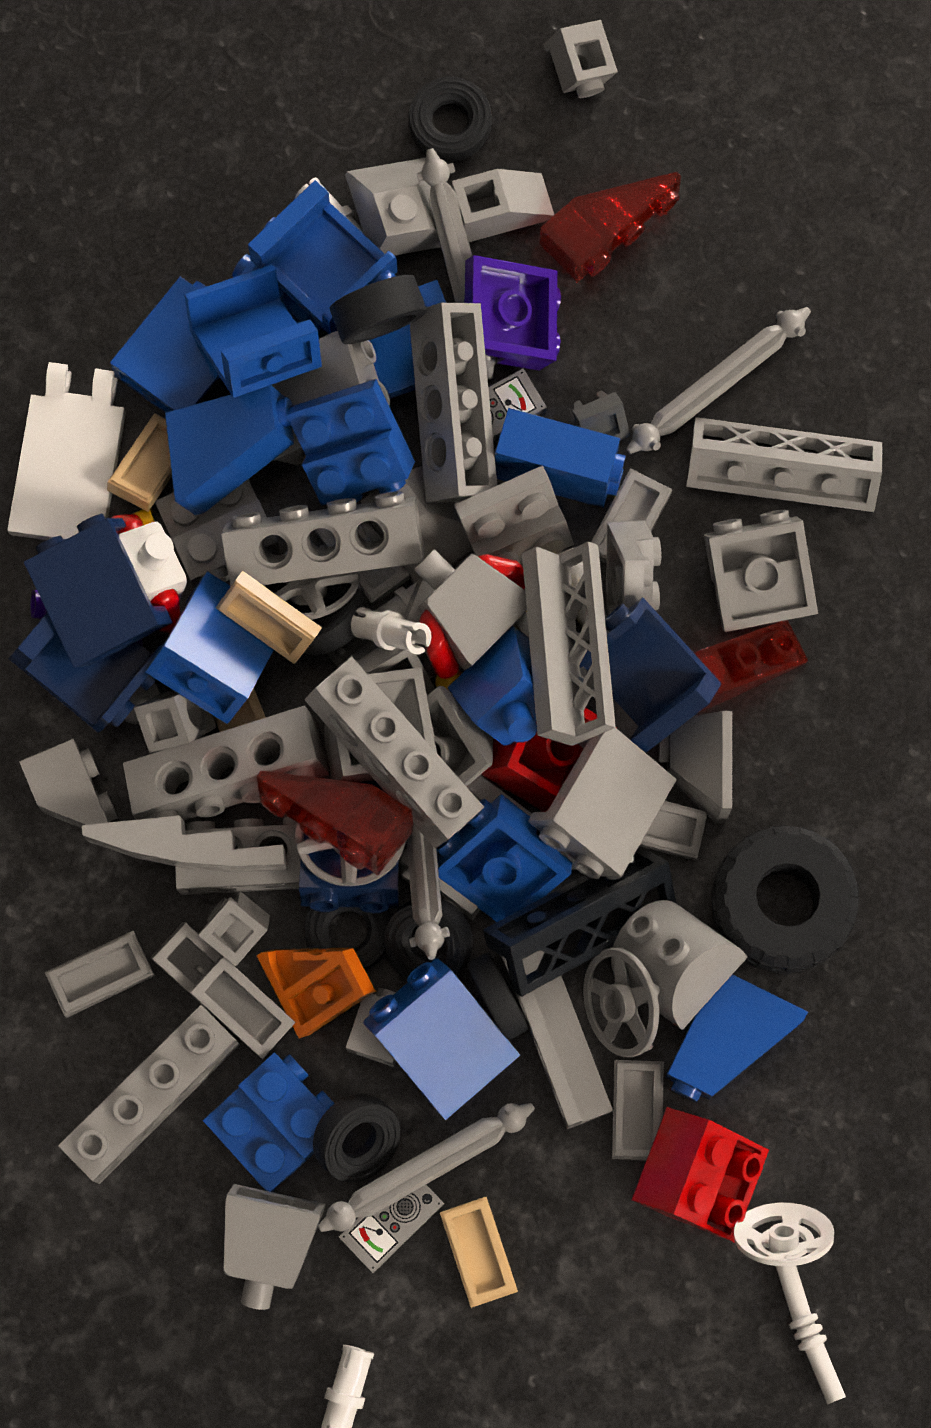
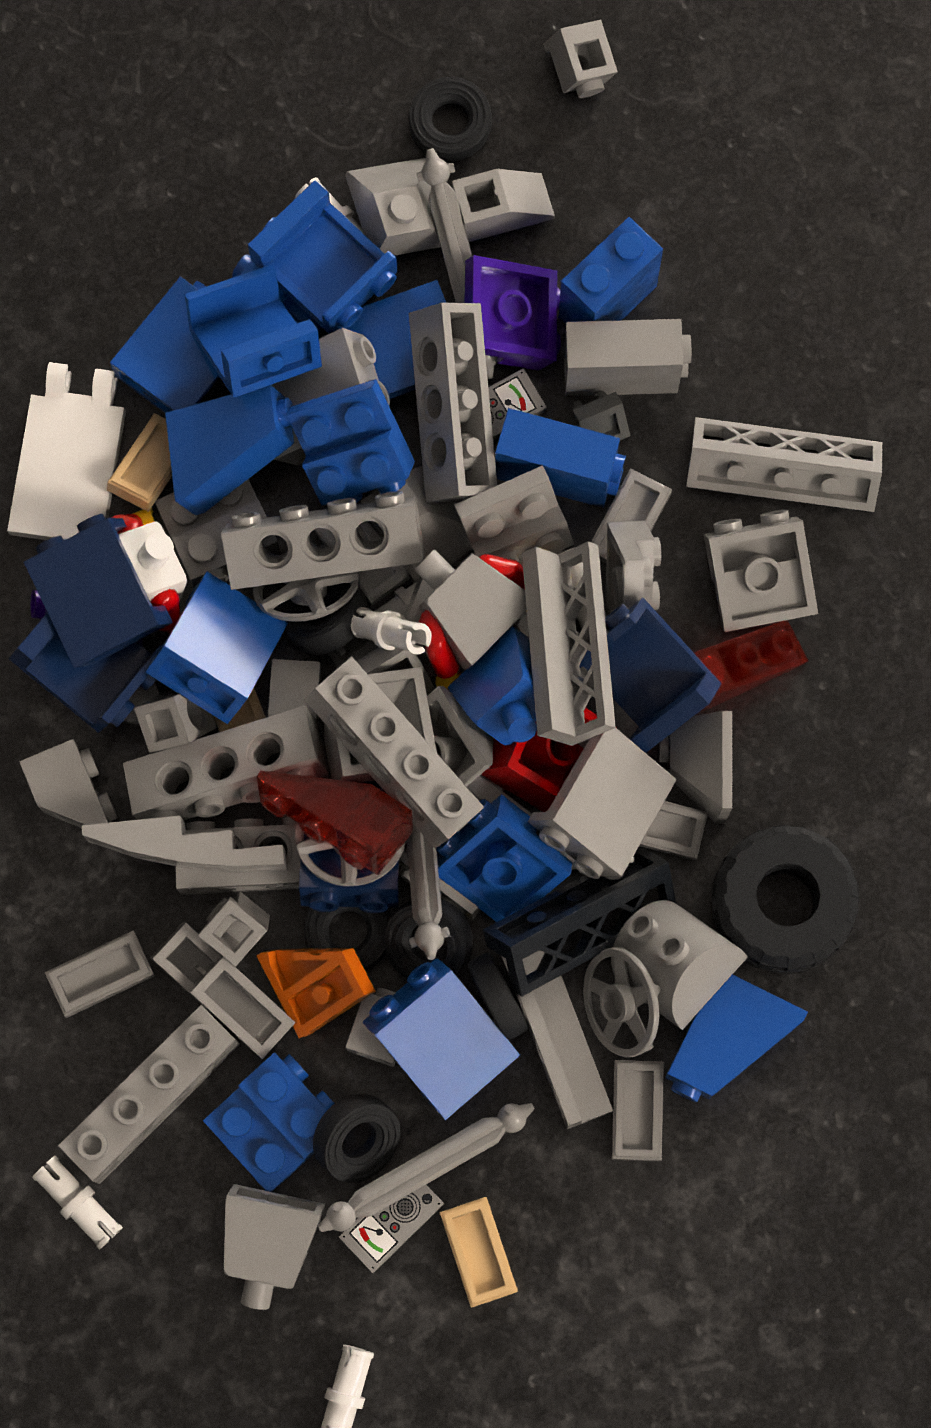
tan tile [216,571,322,664] -> none
black tyre [329,275,427,344] -> none
clear red slope [540,172,682,283] -> none
light grey wheel [626,307,811,454] -> none
red slope [632,1107,769,1242] -> none
white dish [734,1203,846,1405] -> none
none -> white pin [32,1155,123,1250]
none -> light grey brick [268,659,323,723]
none -> blue brick [558,217,663,324]
none -> light grey brick [564,319,692,396]

